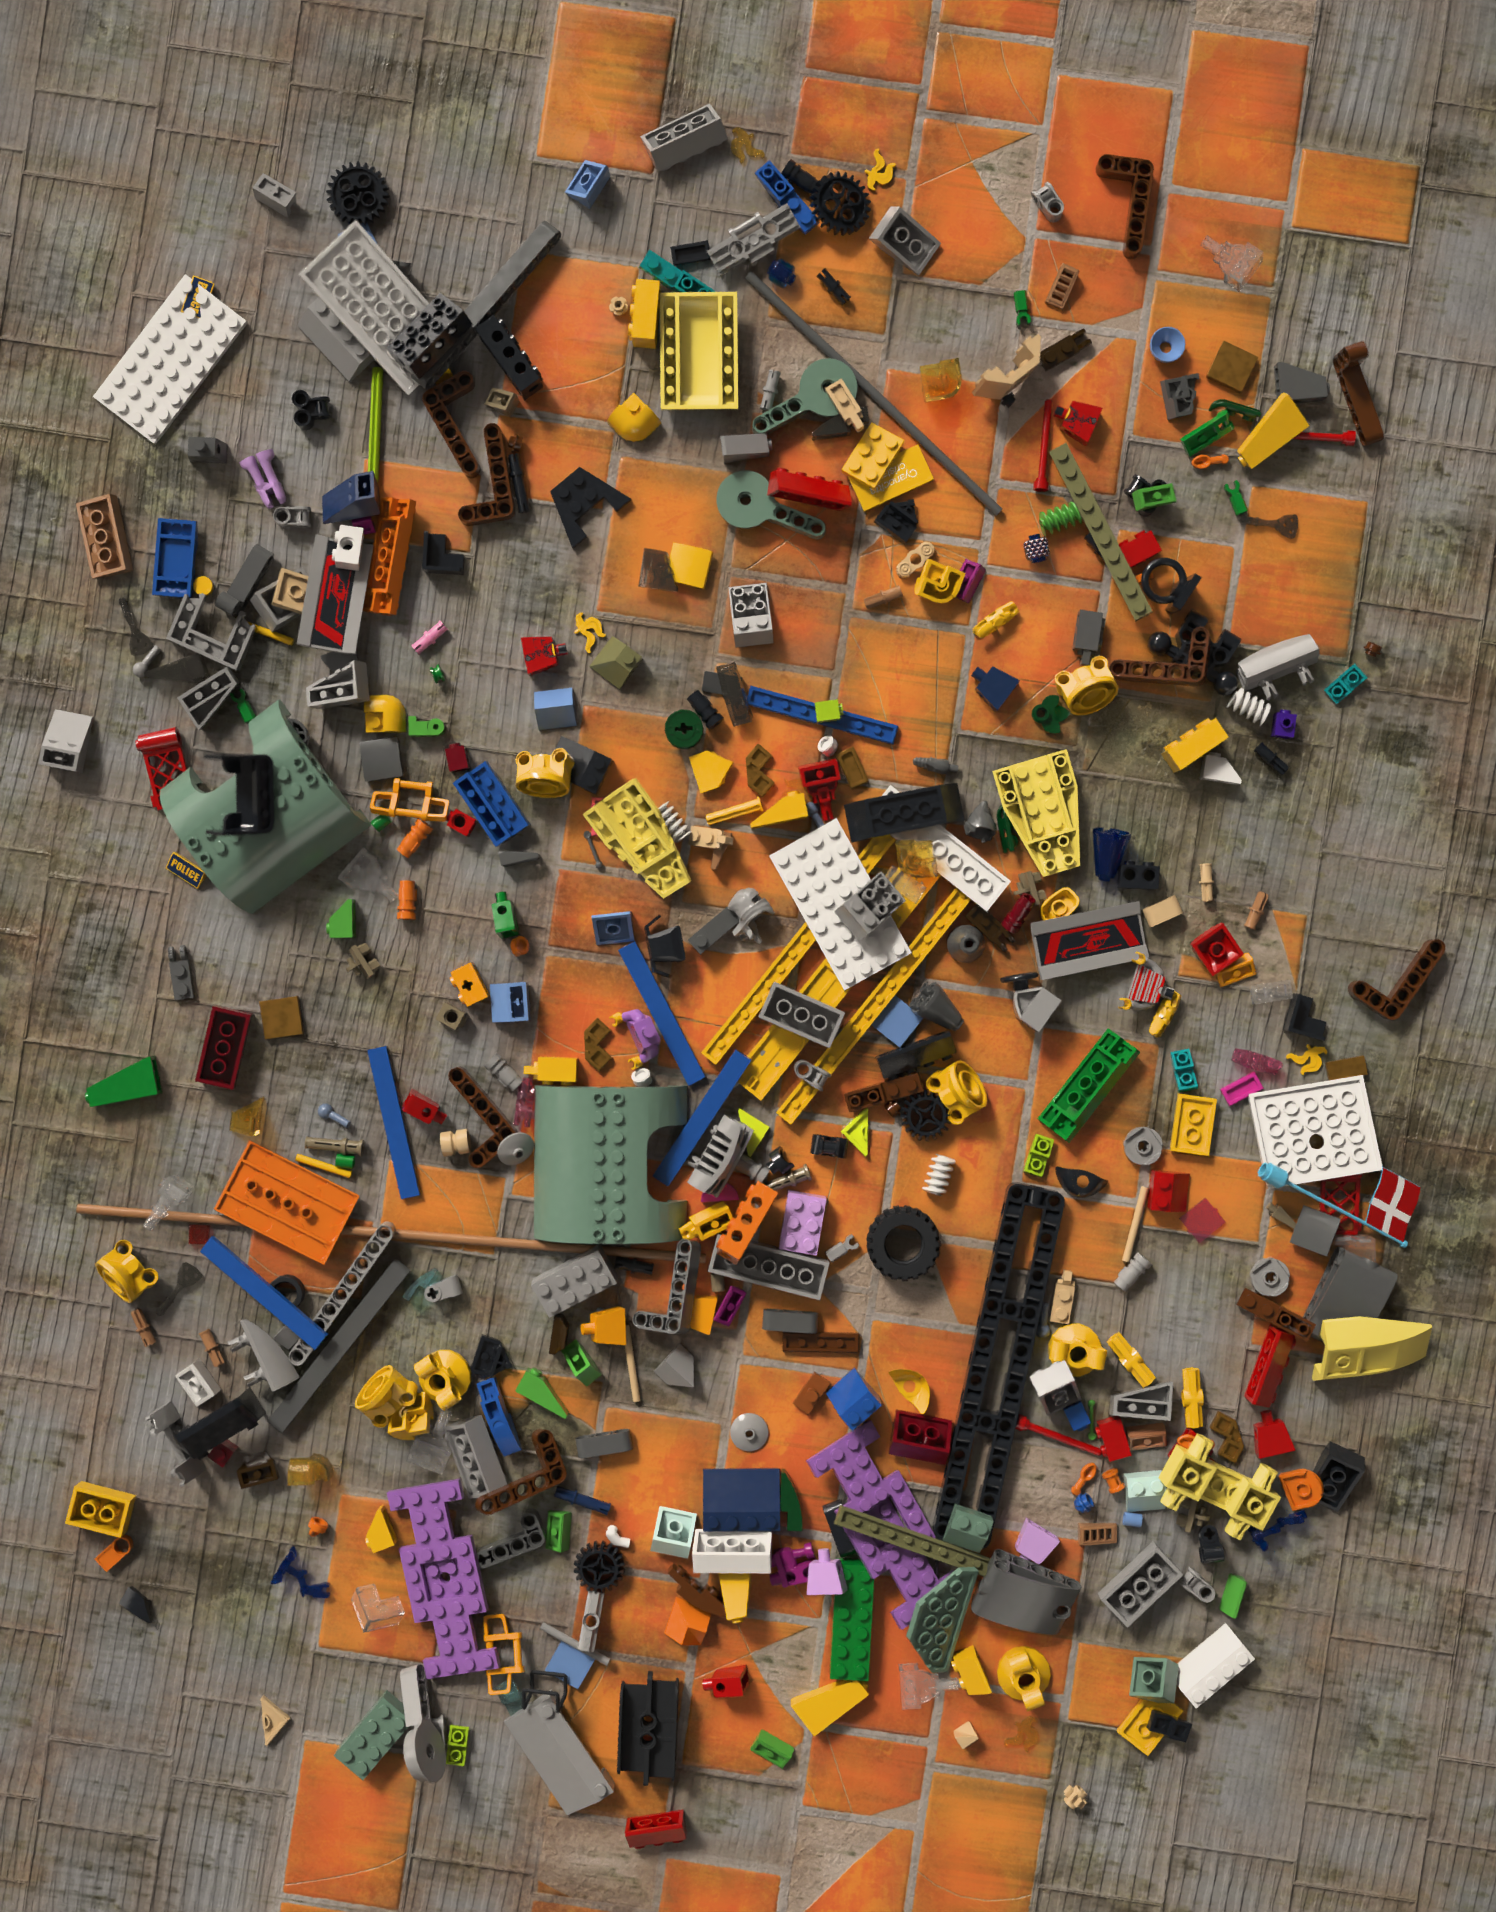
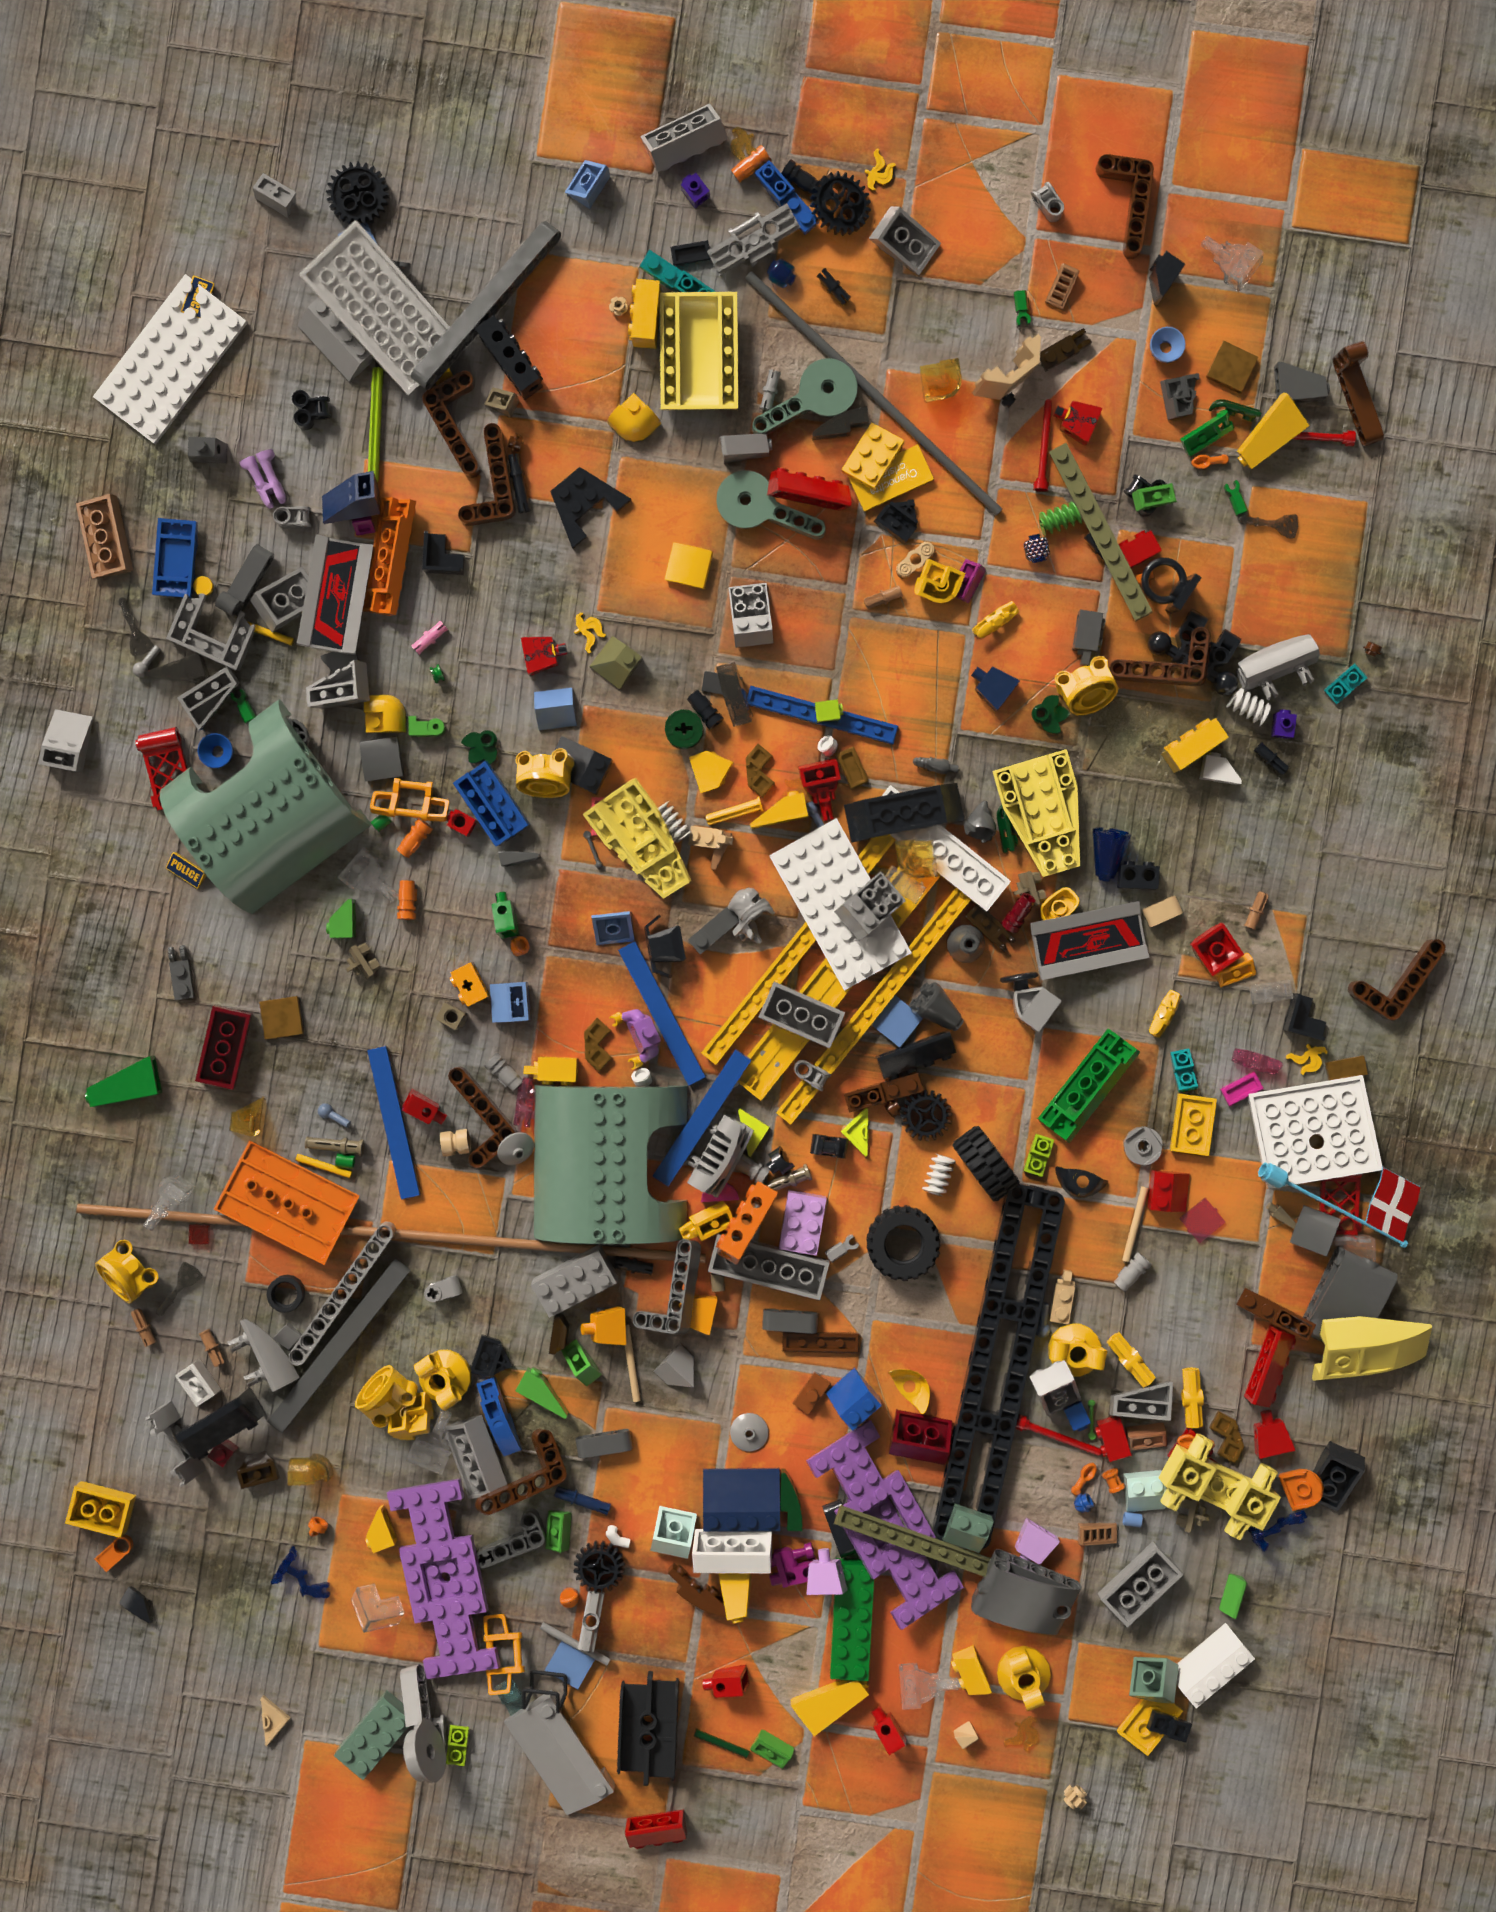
blue tile [200,1236,328,1350] -> none
black windscreen [204,754,274,836] -> none
tan tile [271,568,308,615] -> none
white brick [332,525,364,571] -> none
black brick [386,293,473,379] -> none
clear light blue slope [402,1268,438,1301] -> none
dark red brick [445,743,471,773] -> none
clear smoke slope [638,548,678,592] -> none
orange slope [664,1596,711,1645] -> none
magenta slope [713,1286,747,1327] -> none
tan hinge [825,378,864,433] -> none
sand green plate [906,1567,979,1673] -> none
yellow piece [926,1060,987,1125] -> none
torso [1118,952,1175,1011] -> none
light grey piece [1178,1566,1215,1603] -> none
black piece [1198,1525,1225,1564] -> none
tan axle [1199,863,1214,902] -> none
light grey plate [1250,1257,1290,1296] -> none
none -> blue piece [197,733,233,768]
none -> dark green plate [461,730,497,764]
none -> orange tile [560,1587,579,1608]
none -> dark purple brick [681,173,710,208]
none -> dark green bar [694,1729,749,1758]
none -> orange axle [731,145,772,183]
none -> red torso [871,1706,907,1755]
none -> black tyre [952,1126,1020,1201]
none -> black slope [1149,251,1185,306]

